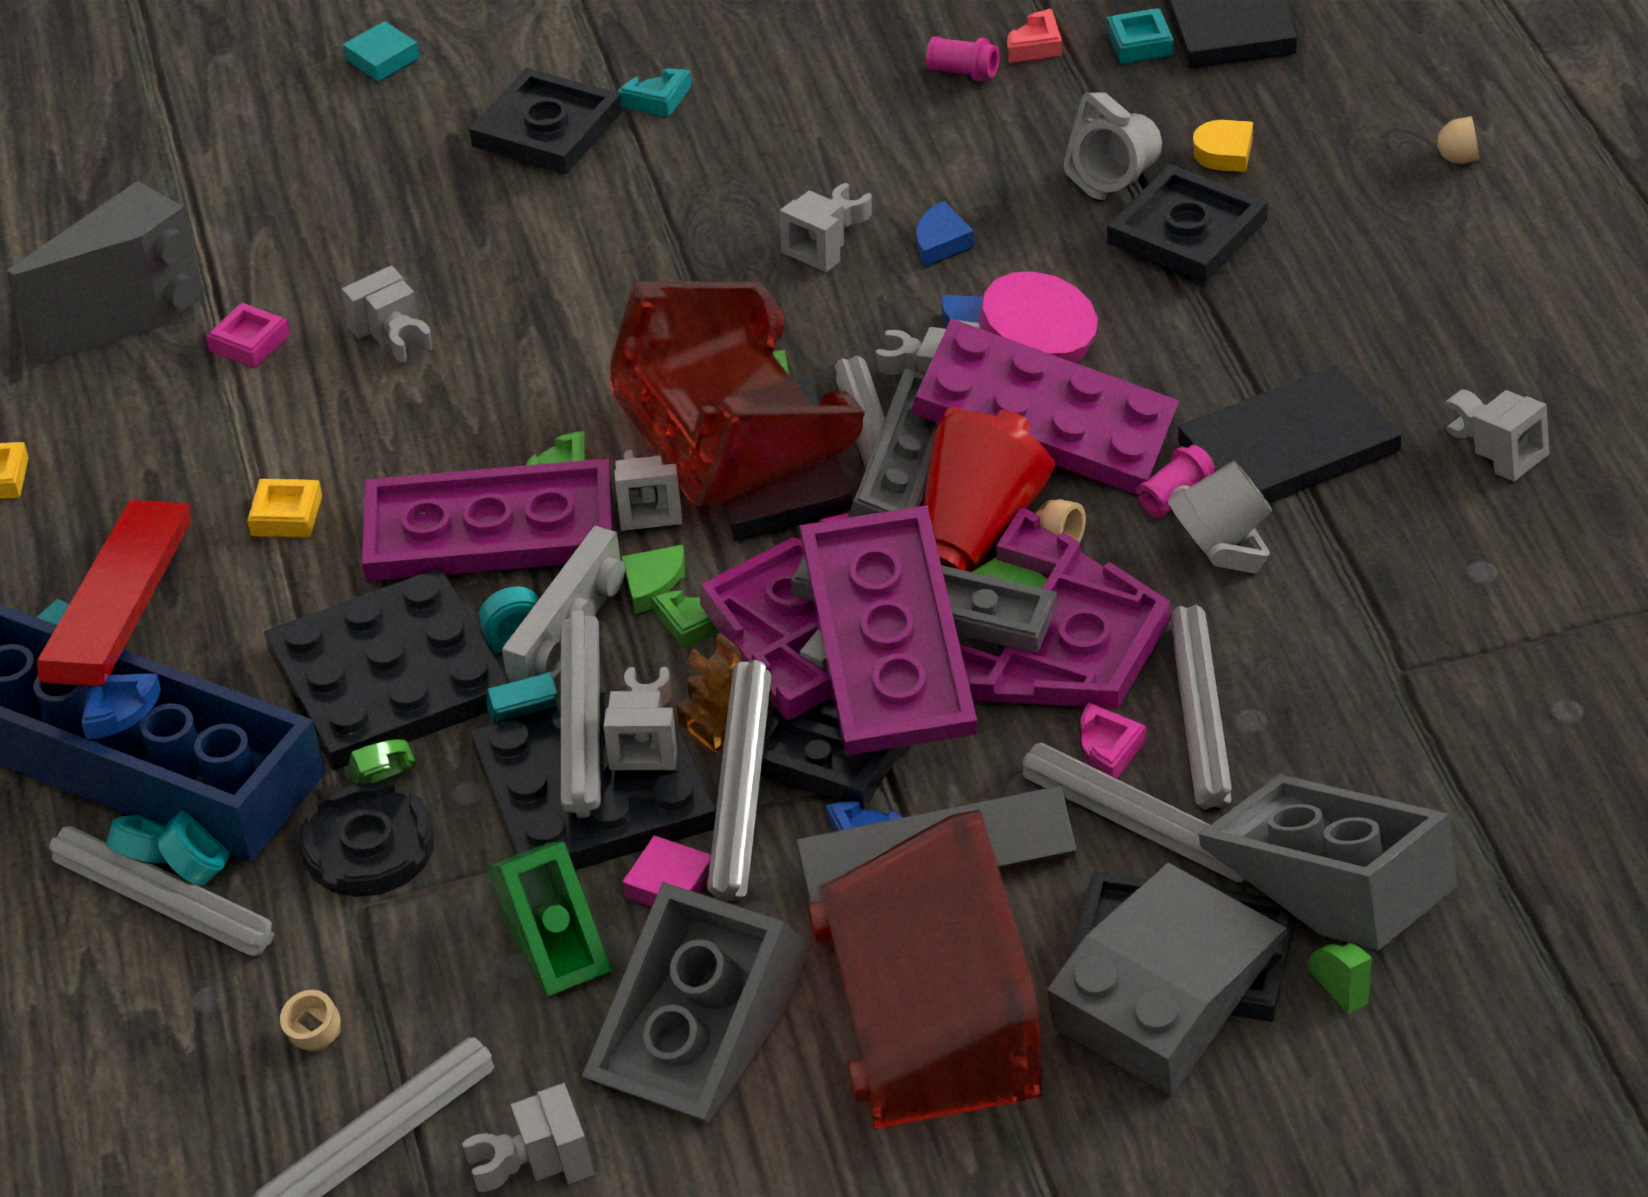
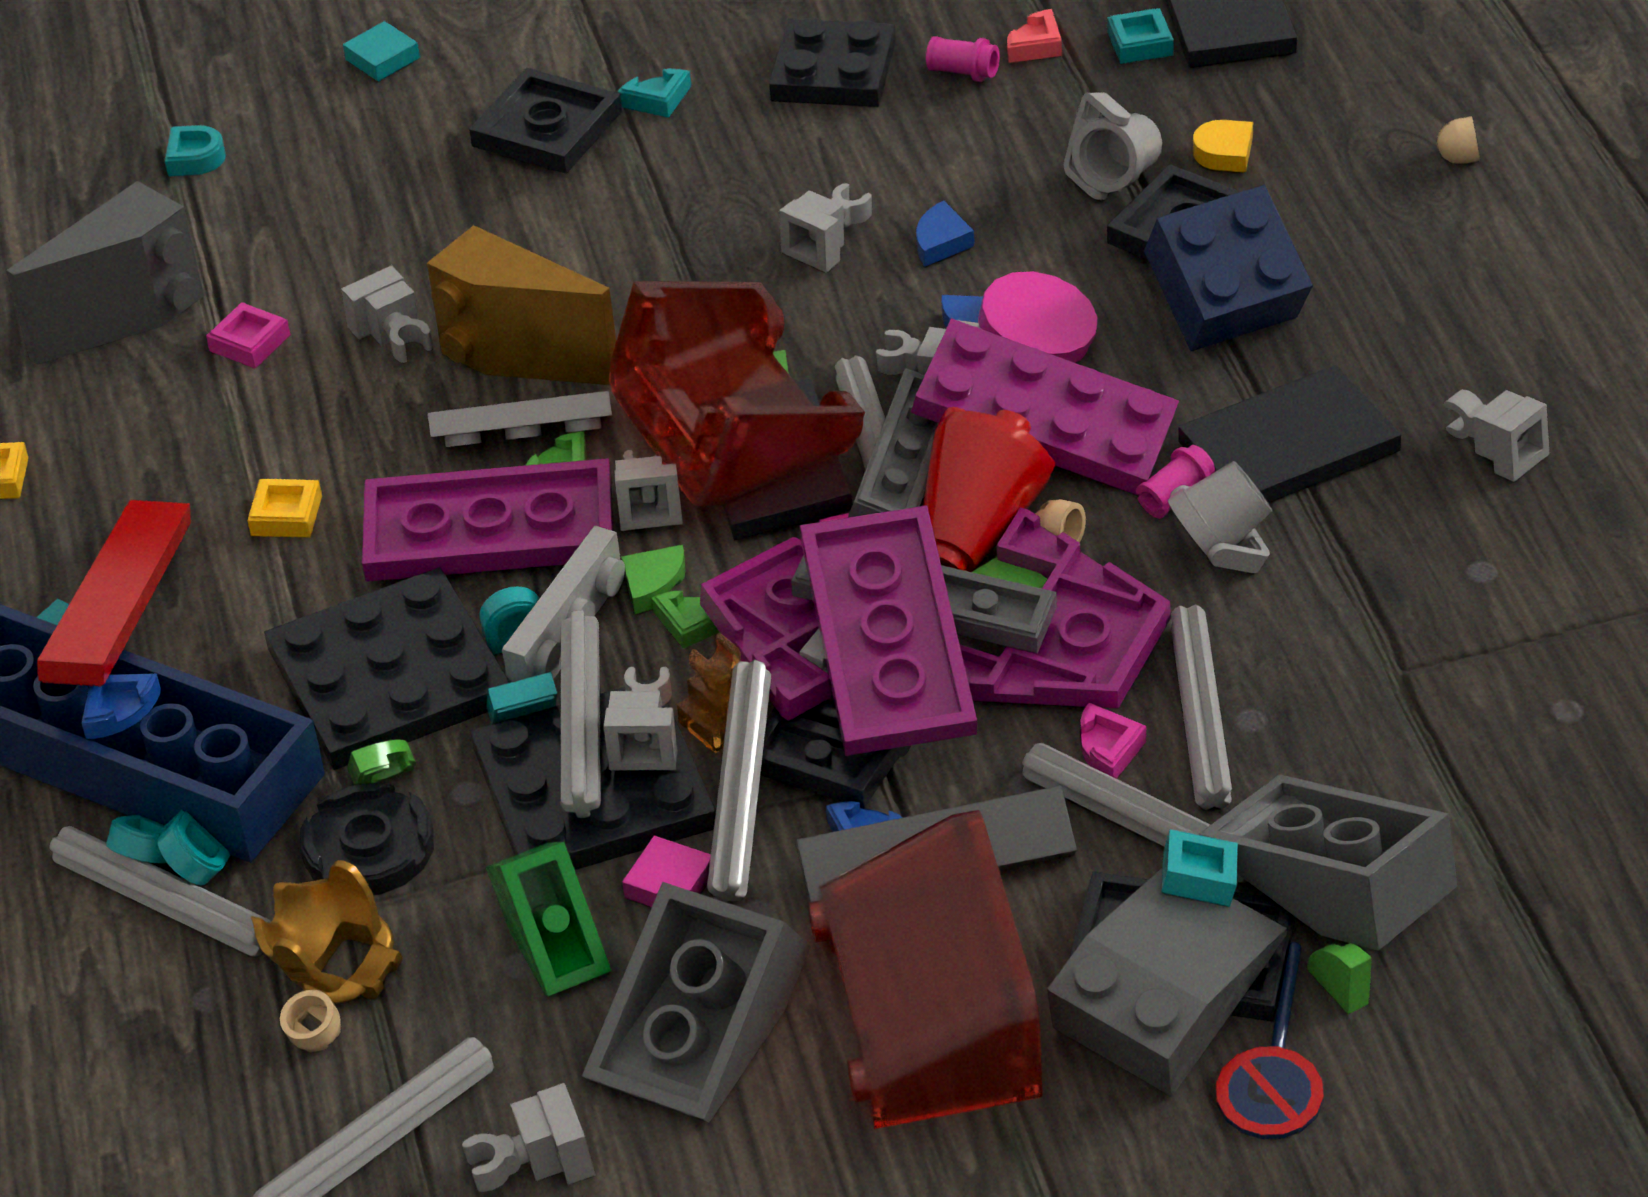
none -> teal tile [165,125,226,177]
none -> pearl gold helmet [251,860,403,1004]
none -> pearl gold slope [427,225,621,385]
none -> light grey plate [428,391,612,447]
none -> black plate [769,17,896,107]
none -> dark blue brick [1144,184,1313,351]
none -> teal tile [1161,829,1238,907]
none -> piece [1216,942,1324,1139]

